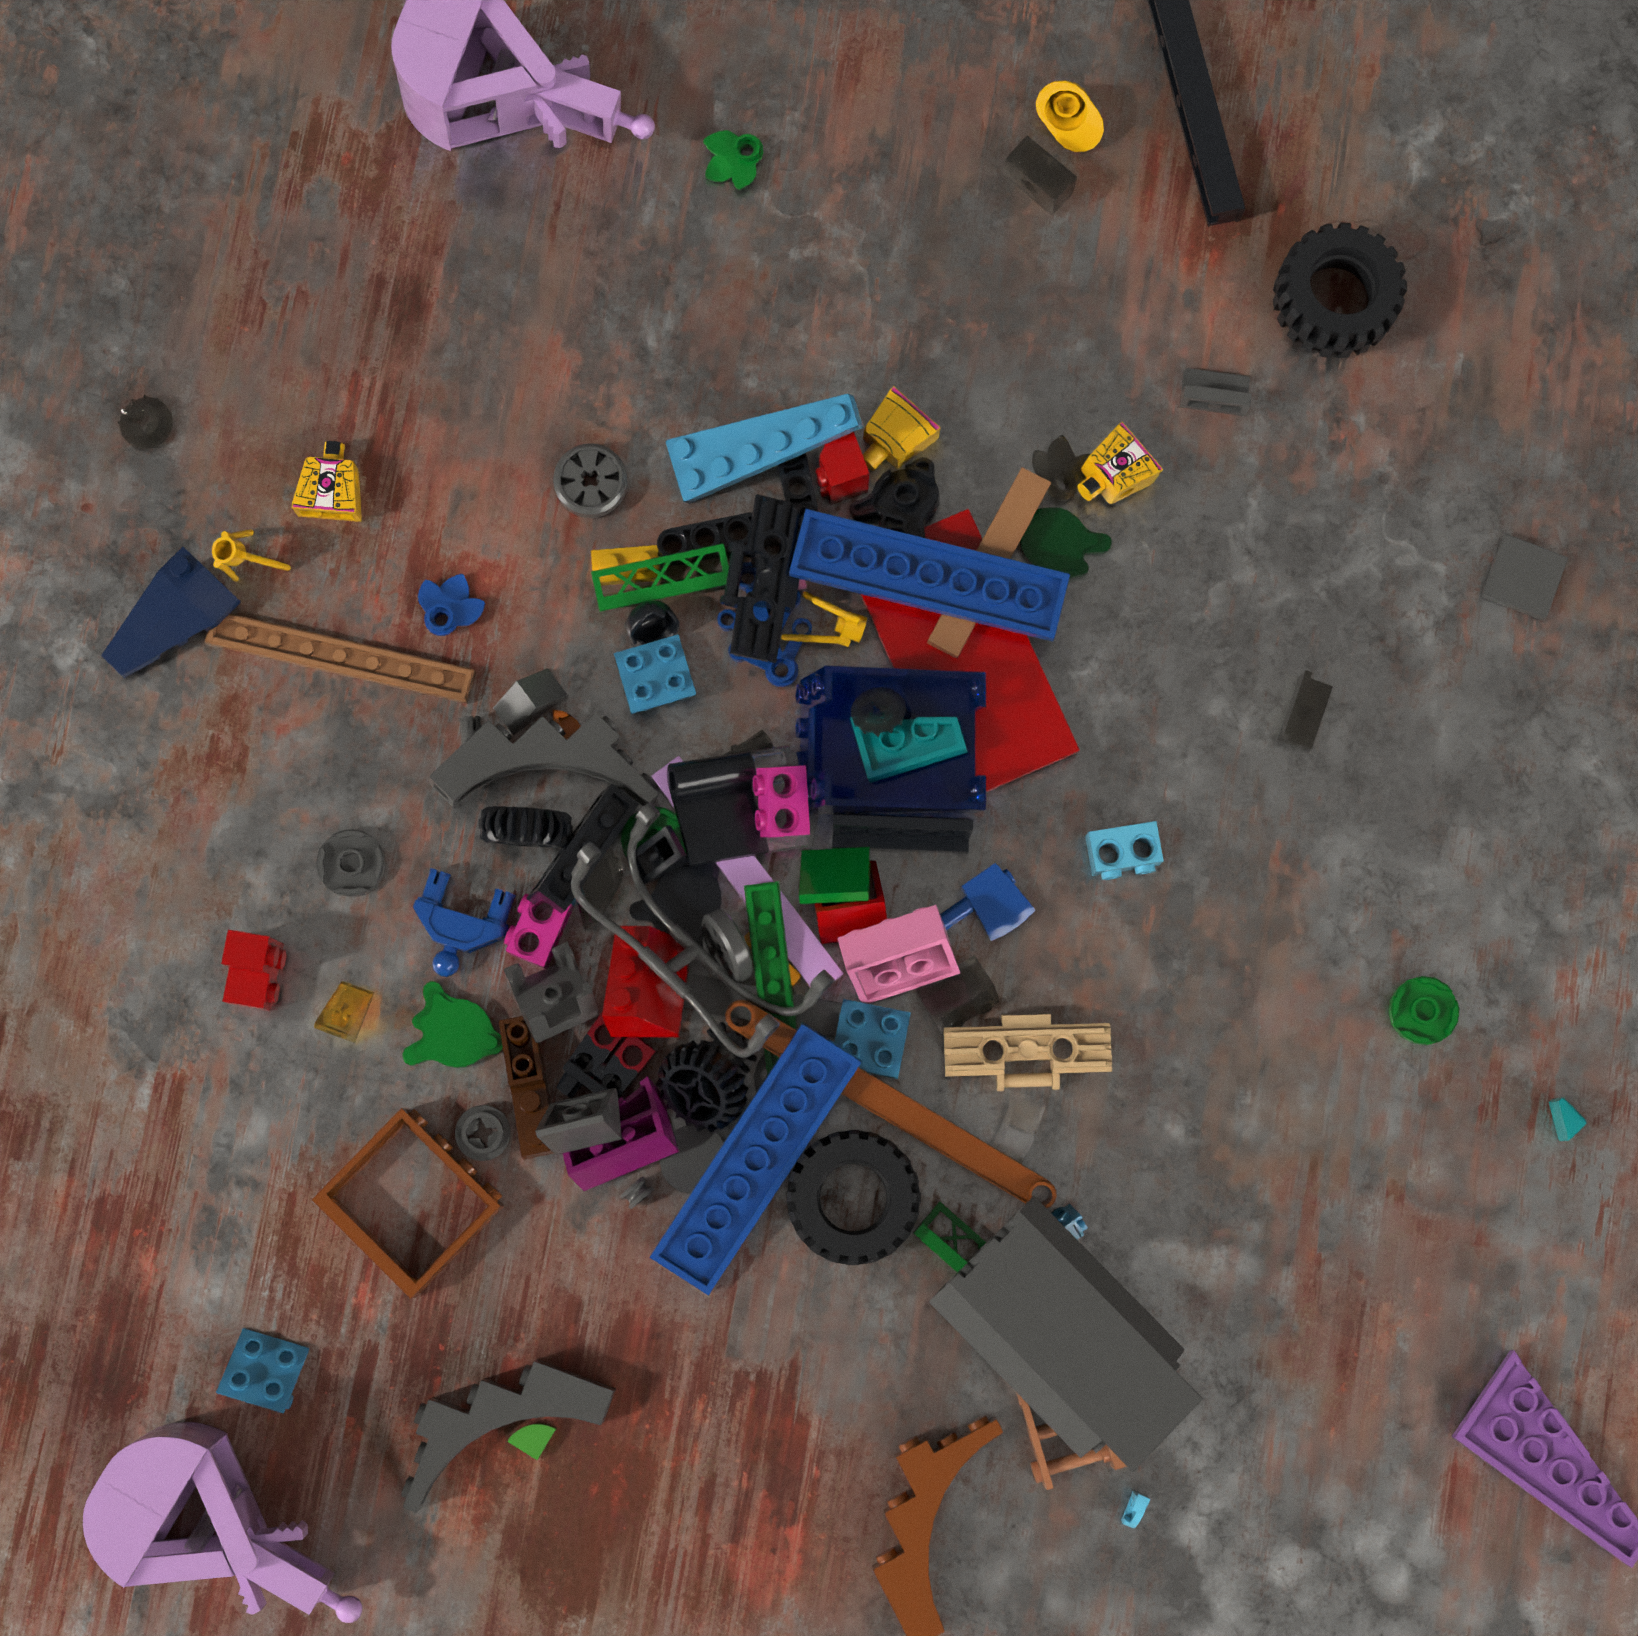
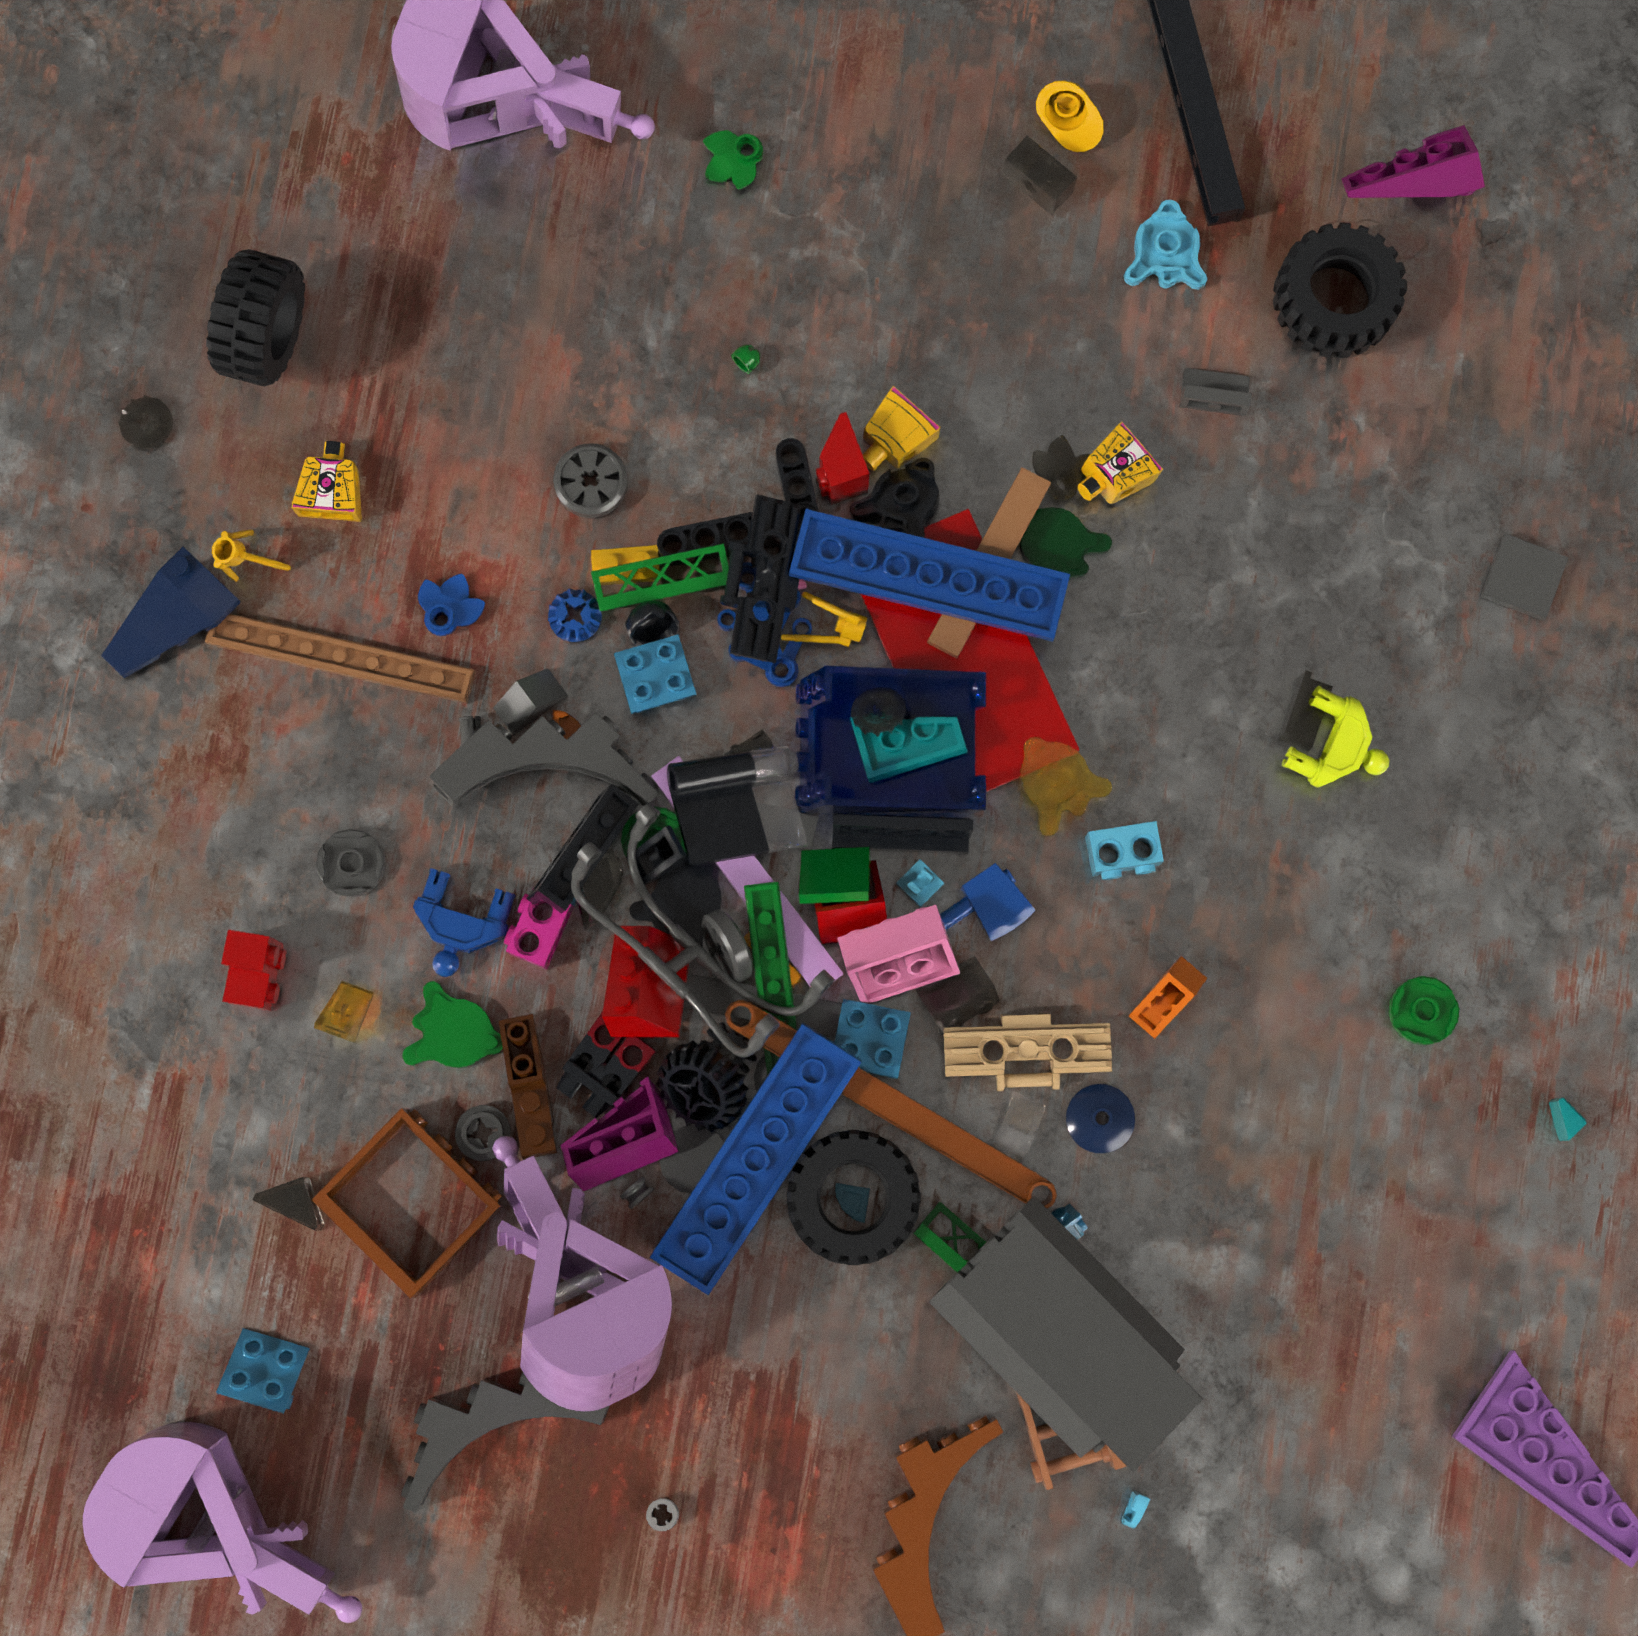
black gear [478,806,573,848] -> none
dark grey panel [503,942,600,1043] -> none
bright green tile [507,1423,557,1460] -> none
dark grey slope [535,1088,622,1155] -> none
dark azure wing [665,394,864,504] -> none
dark pink brick [753,765,810,838] -> none
none -> black tyre [206,249,305,387]
none -> clear smoke slope [252,1177,325,1231]
none -> lavender piece [492,1136,672,1411]
none -> blue gear [548,588,602,642]
none -> light grey bush [646,1498,679,1531]
none -> green hinge [731,344,761,374]
none -> medium azure tile [835,1183,870,1223]
none -> medium azure tile [896,859,944,908]
none -> clear yellow tile [1020,737,1112,836]
none -> dark blue dish [1066,1084,1135,1154]
none -> medium azure tile [1124,200,1207,290]
none -> orange arch [1129,956,1207,1039]
none -> neon yellow connector [1282,685,1390,788]
none -> magenta wedge [1341,125,1485,198]

